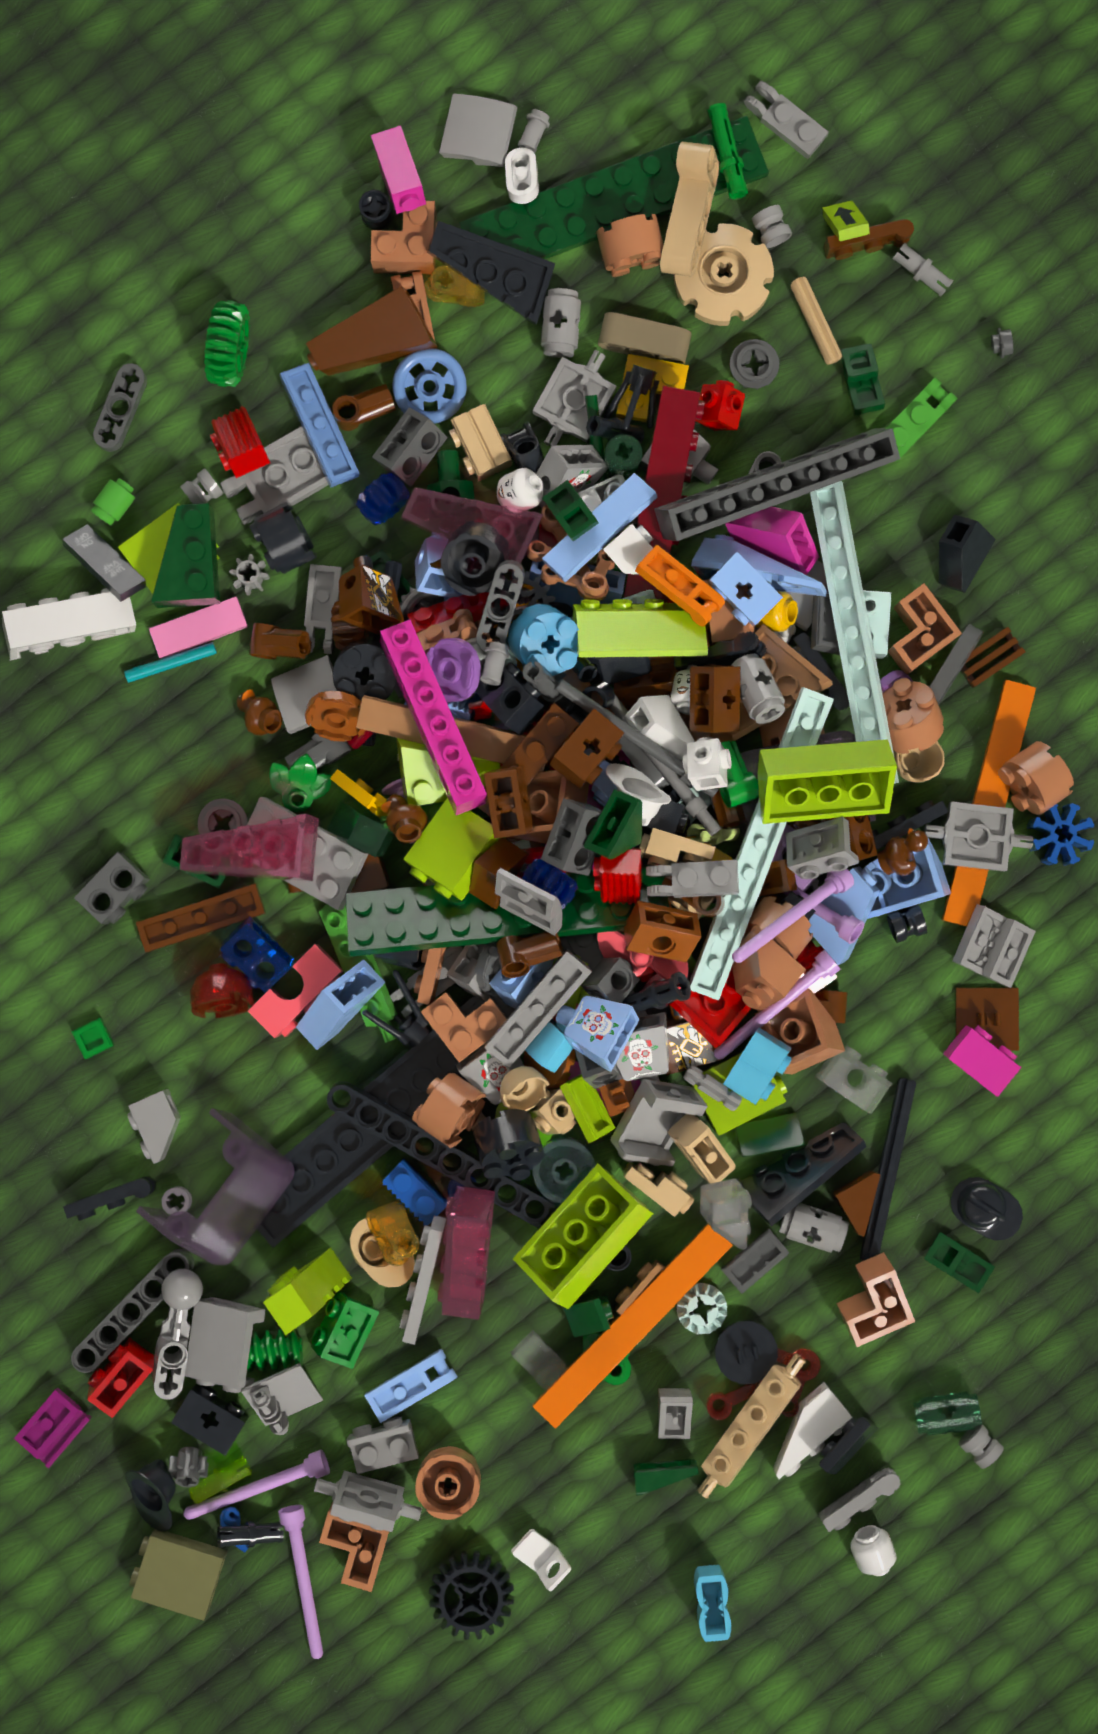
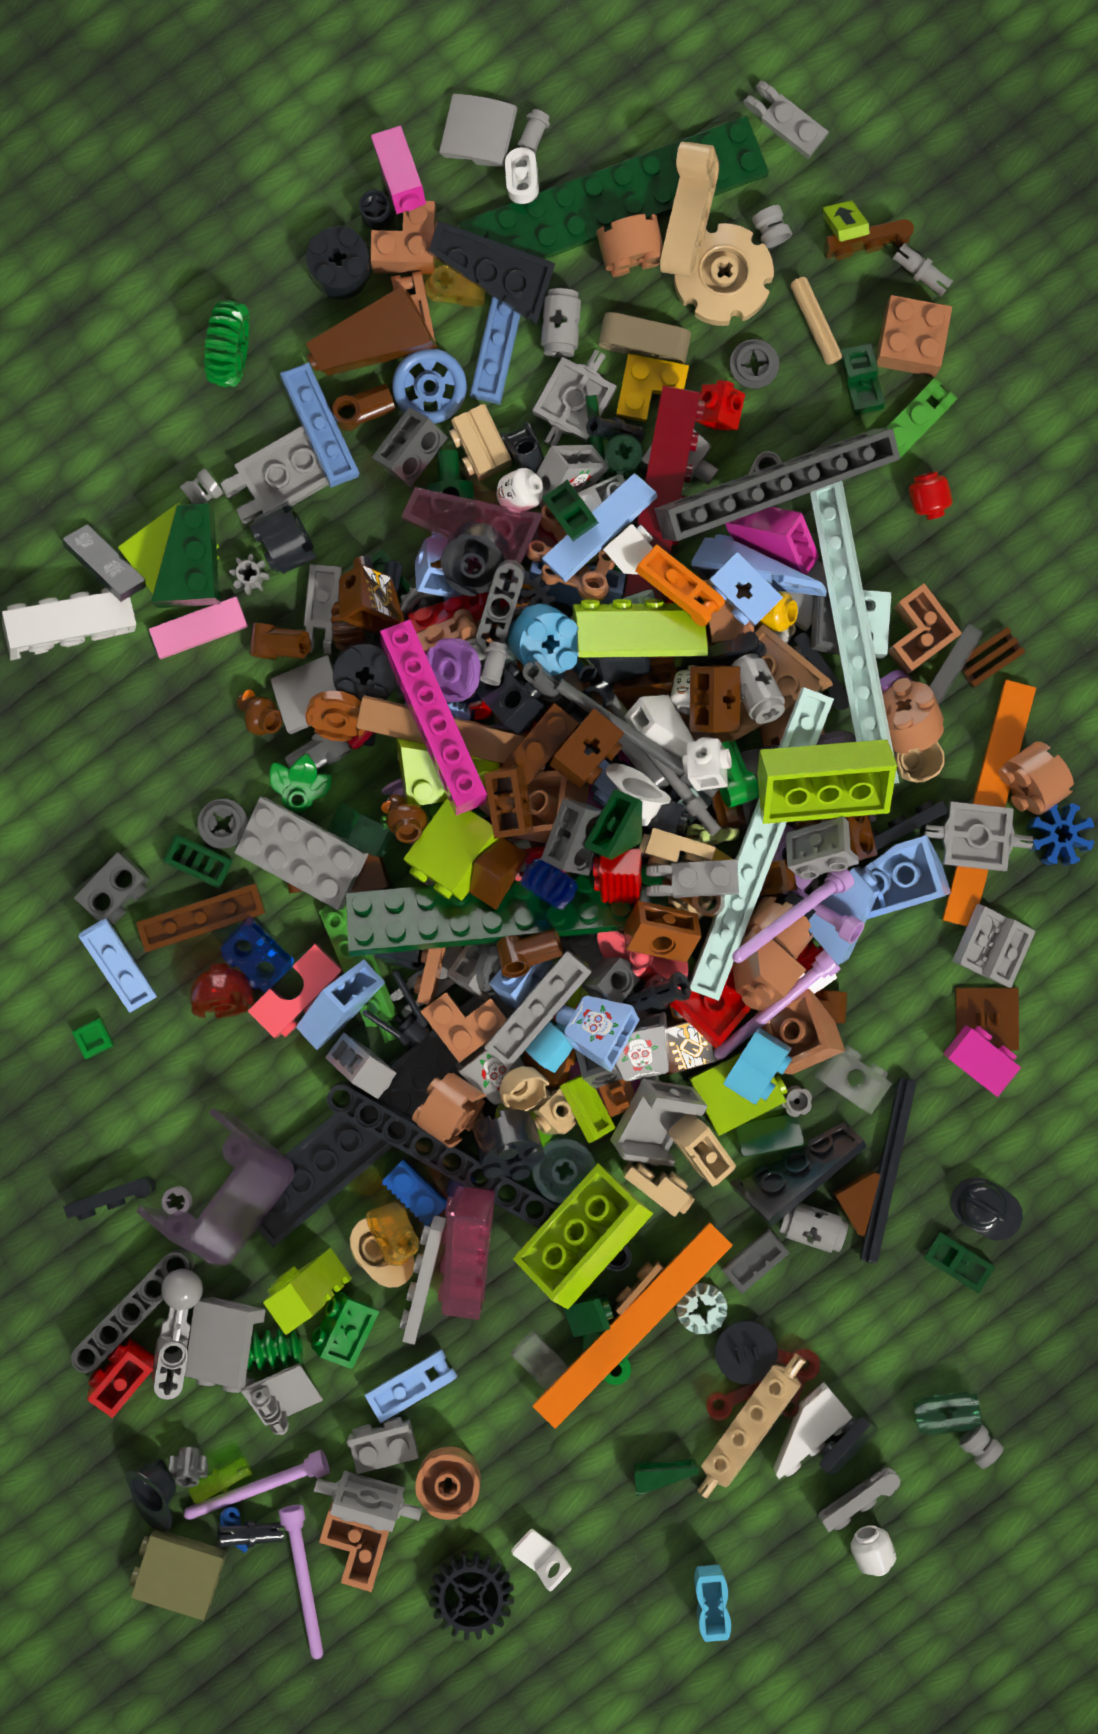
magenta plate [14,1388,92,1469] -> none
bright green brick [91,478,135,526] -> none
dark grey beam [93,363,147,452] -> none
teal bar [124,642,217,683] -> none
light grey slope [127,1089,181,1164] -> none
black brick [171,1384,249,1456] -> none
clear pink wedge [180,814,319,882] -> none
red brick [210,406,271,479] -> none
yellow plate [330,769,387,823] -> none
clear blue gear [356,473,410,525] -> none
light grey slope [495,868,562,935] -> none
black plant [603,365,660,430] -> none
light grey slope [658,1388,693,1439] -> none
light grey axle [683,1065,742,1111] -> none
clear slope [700,1178,752,1250] -> none
green pin [707,103,748,199] -> none
nougat brick [836,1252,915,1347] -> none
reddish brown animal [878,828,928,876] -> none
black wheel [887,904,927,943] -> none
black slope [939,515,996,593] -> none
dark grey plate [991,327,1013,359] -> none
none -> light blue tile [79,918,157,1013]
none -> black brick [306,227,372,300]
none -> light grey brick [325,1032,397,1099]
none -> medium blue tile [470,297,521,405]
none -> light grey plate [782,1086,812,1117]
none -> nougat brick [876,295,952,377]
none -> red head [908,471,953,520]

